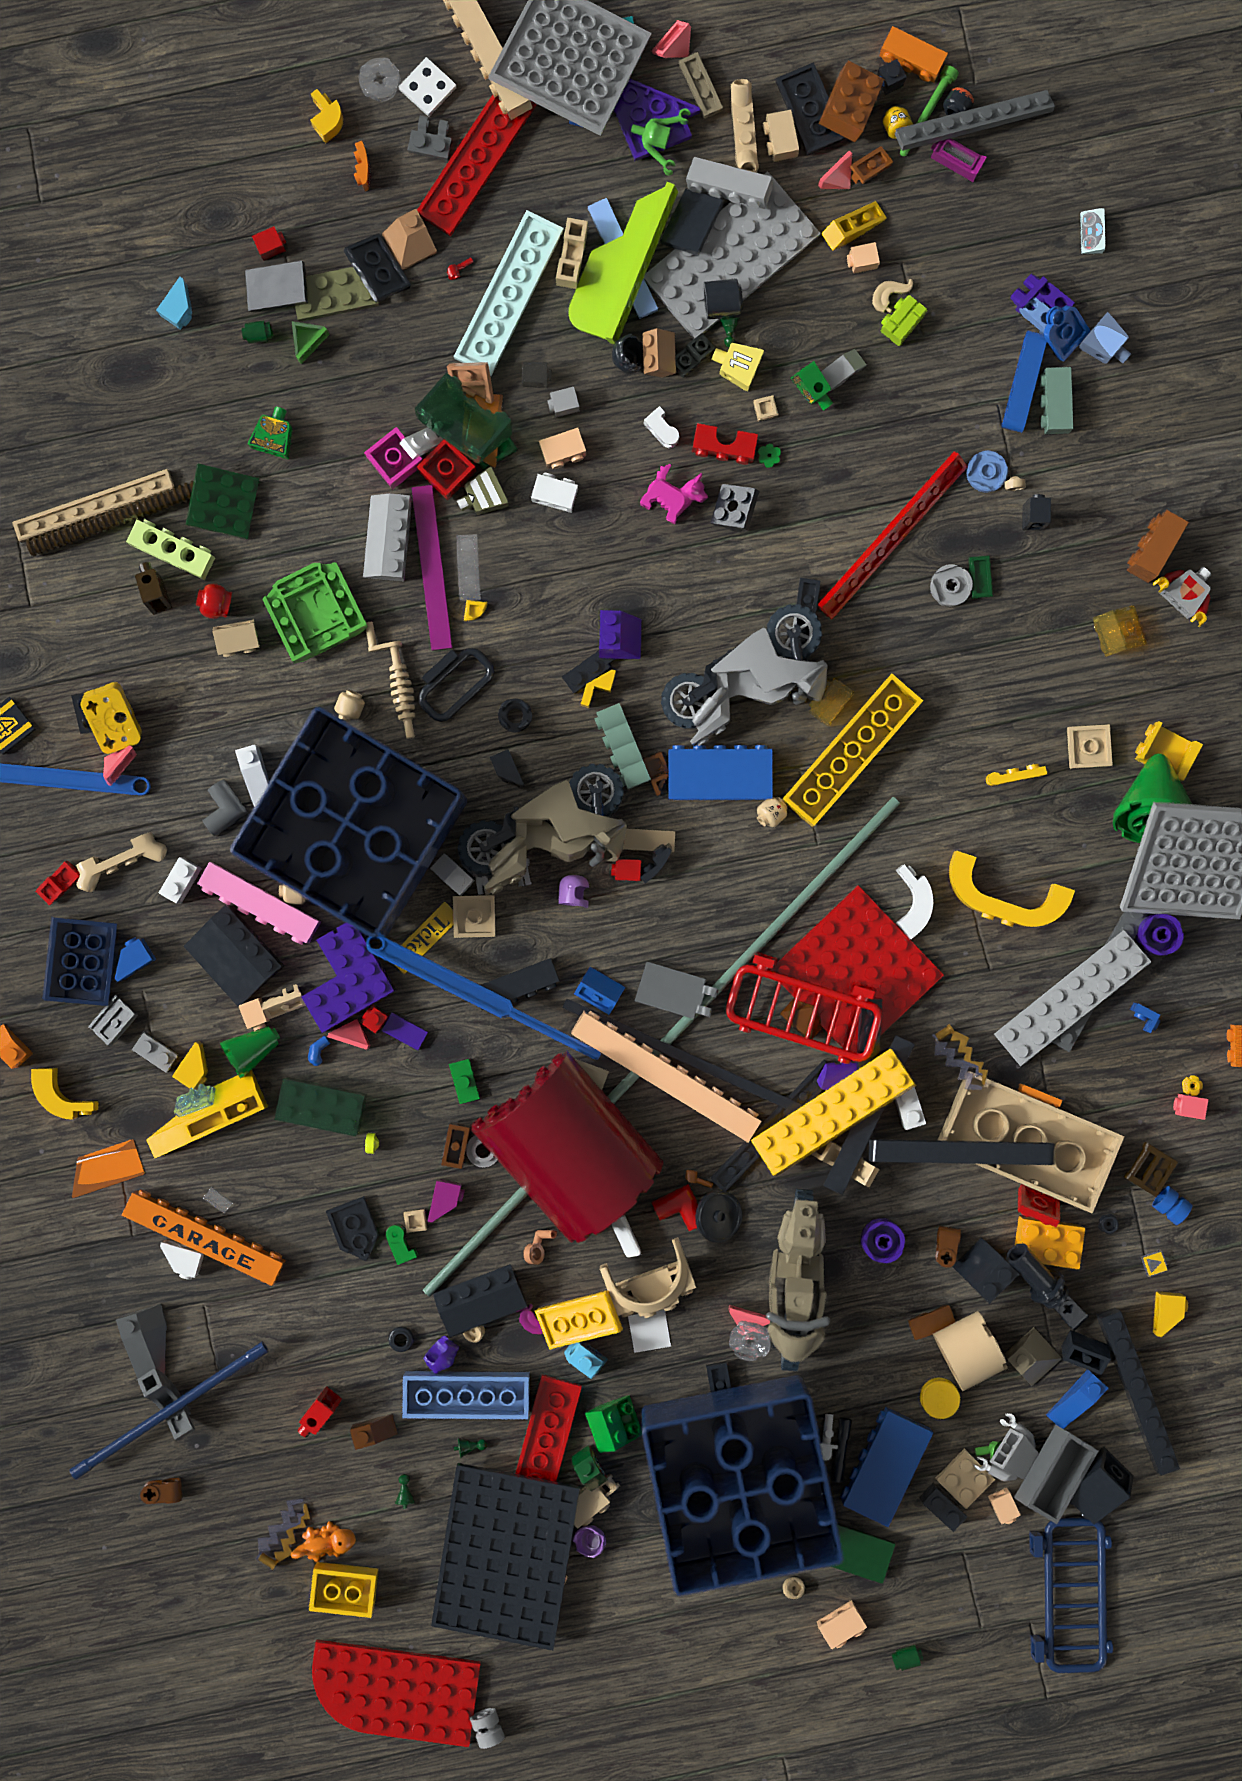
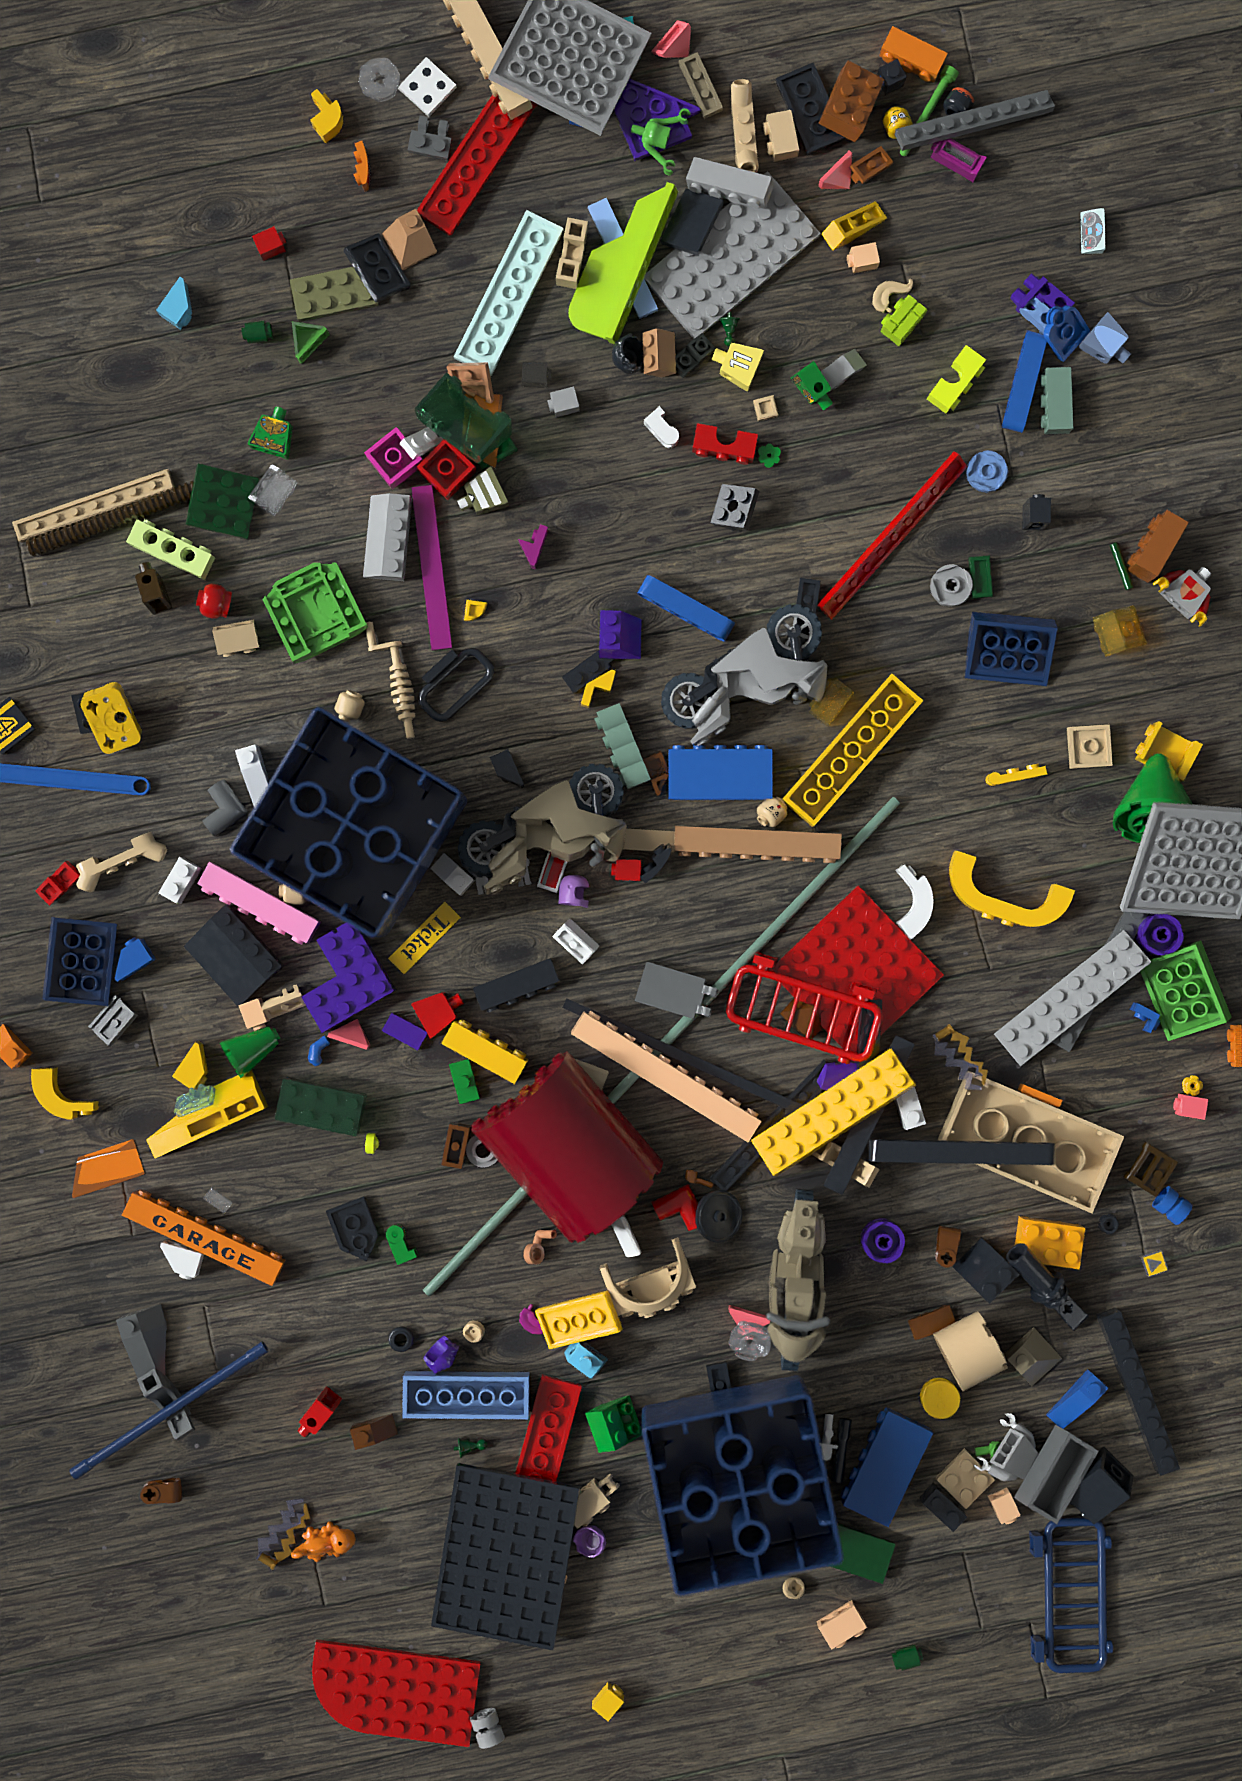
coral slope [103,745,137,786] -> none
light grey plate [132,1032,179,1073] -> none
tile [245,261,308,312] -> none
yellow brick [309,1562,379,1618] -> none
red brick [361,1004,390,1034] -> none
blue piece [366,936,601,1060] -> none
dark green piece [395,1474,415,1509] -> none
tan tile [404,1209,428,1233] -> none
magenta slope [428,1179,465,1222] -> none
black slope [433,1264,528,1338] -> none
red hand [447,258,473,280] -> none
tan plate [453,895,495,938] -> none
clear slope [456,534,481,601] -> none
black piece [498,698,532,733] -> none
white brick [531,473,578,513] -> none
light nougat brick [539,428,586,469] -> none
dark green slope [571,1445,608,1492] -> none
blue panel [574,967,625,1015] -> none
white sticker [628,1310,671,1353] -> none
dark pink animal [640,464,708,524] -> none
black piece [703,278,743,320] -> none
tan tile [1005,476,1026,491] -> none
red plate [1018,1184,1060,1227] -> none
black brick [1061,1330,1111,1375] -> none
yellow slope [1153,1291,1188,1337] -> none
none -> clear brick [248,465,298,516]
none -> red torso [411,992,464,1038]
none -> yellow brick [441,1019,528,1084]
none -> magenta slope [518,524,548,569]
none -> slope [537,852,567,893]
none -> white slope [552,919,599,965]
none -> yellow brick [592,1682,624,1721]
none -> blue beam [637,575,735,642]
none -> medium nougat brick [674,826,842,863]
none -> neon yellow arch [927,345,986,413]
none -> dark blue slope [965,612,1057,686]
none -> dark green piece [1110,542,1134,590]
none -> bright green slope [1140,940,1231,1041]

